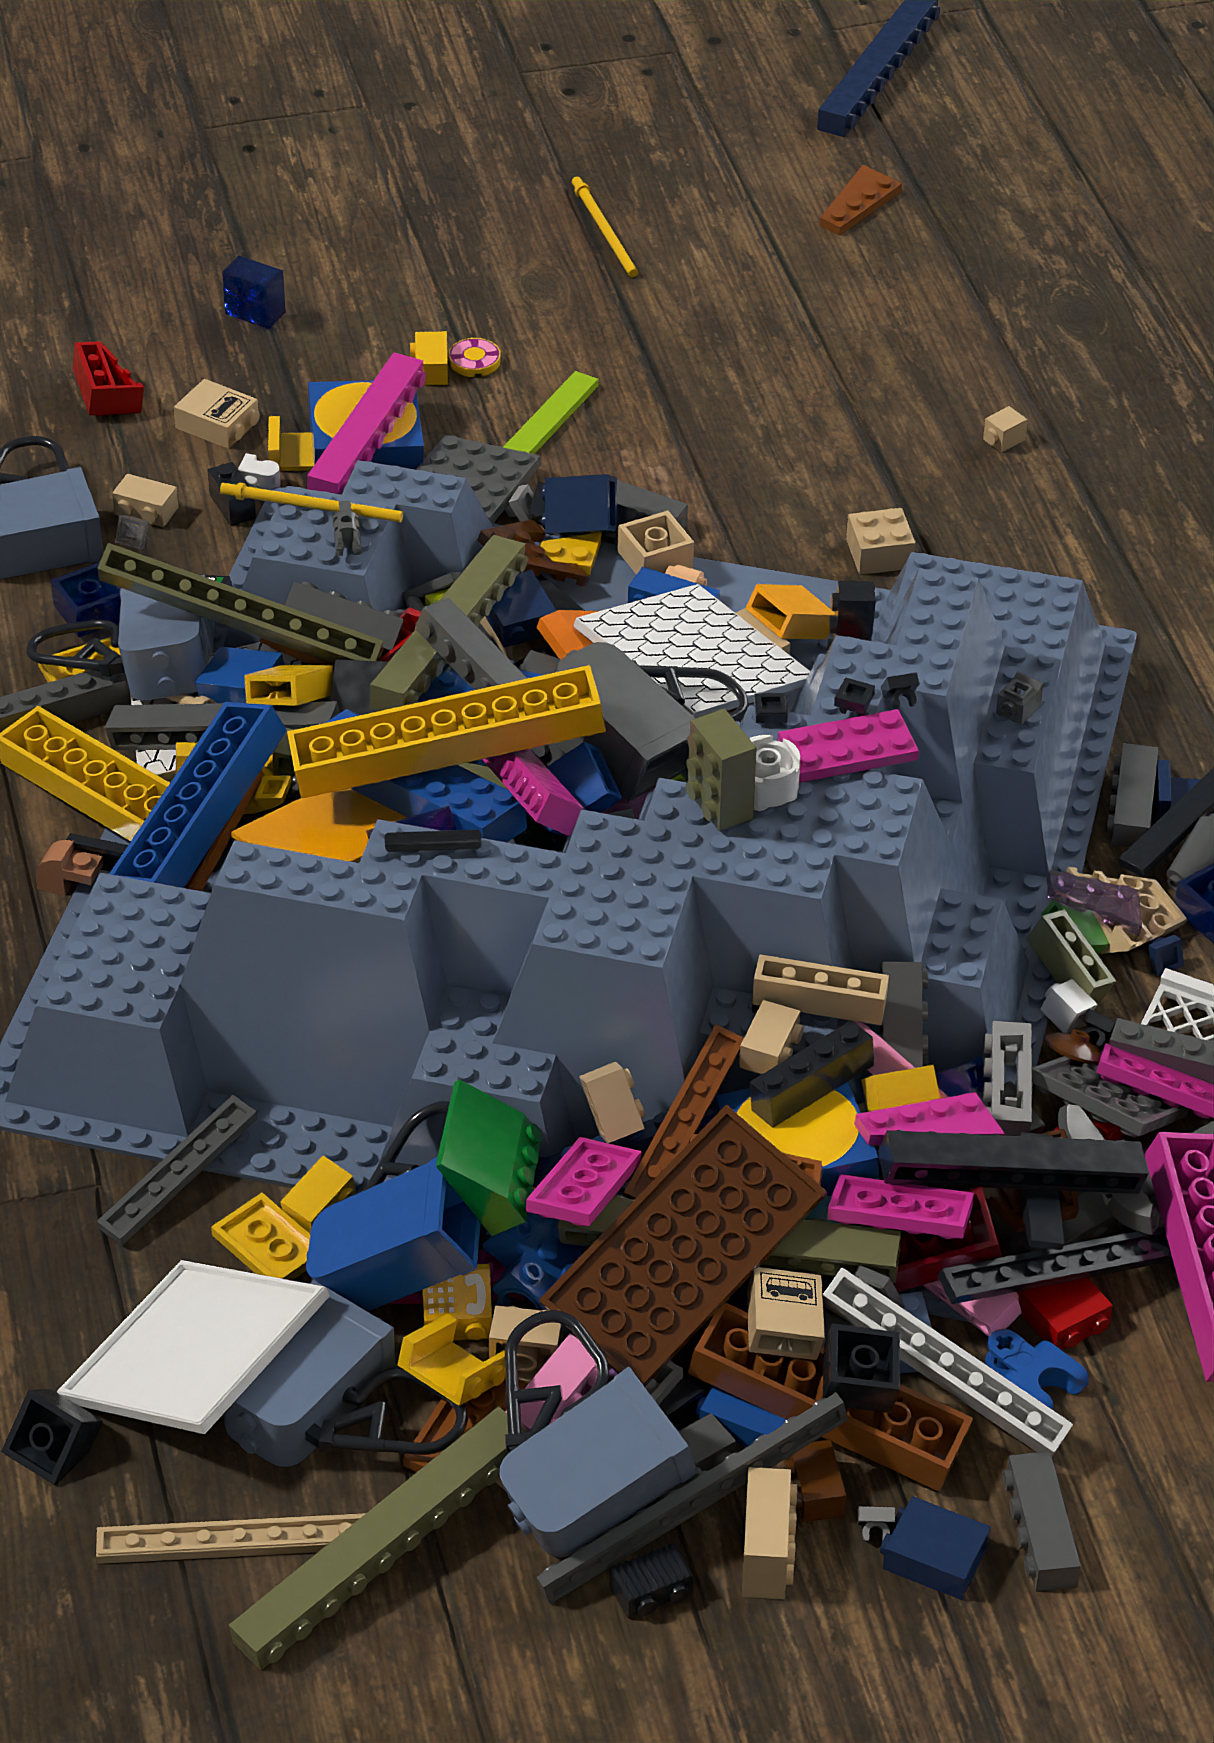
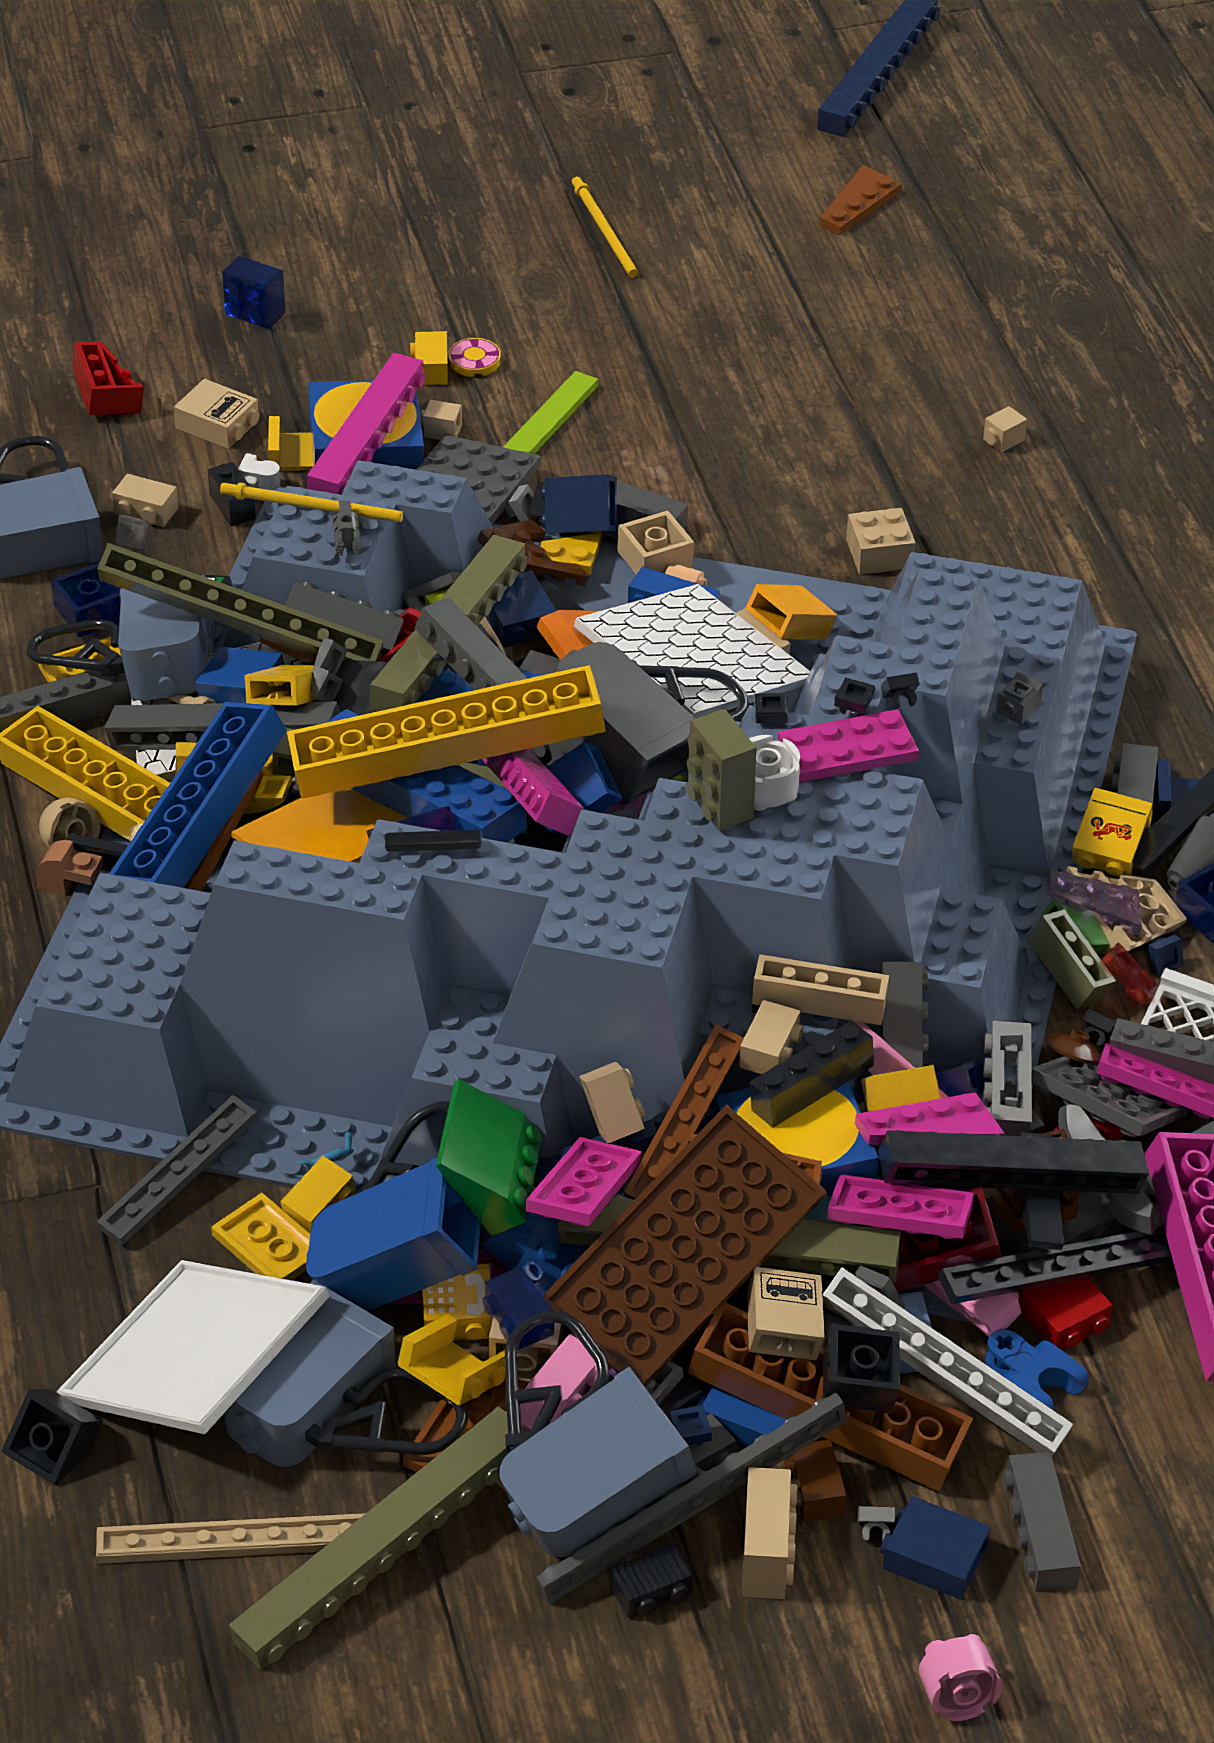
black brick [827,581,876,652] -> none
white brick [1040,979,1097,1033] -> none
none -> tan cylinder [39,797,101,849]
none -> dark azure piece [295,1132,354,1179]
none -> dark grey slope [311,637,348,702]
none -> tan brick [420,400,462,440]
none -> clear blue brick [482,1266,554,1350]
none -> dark blue tile [669,1405,712,1445]
none -> bright pink brick [919,1634,1002,1721]
none -> yellow panel [1072,787,1153,877]
none -> clear red plate [1101,942,1159,1006]

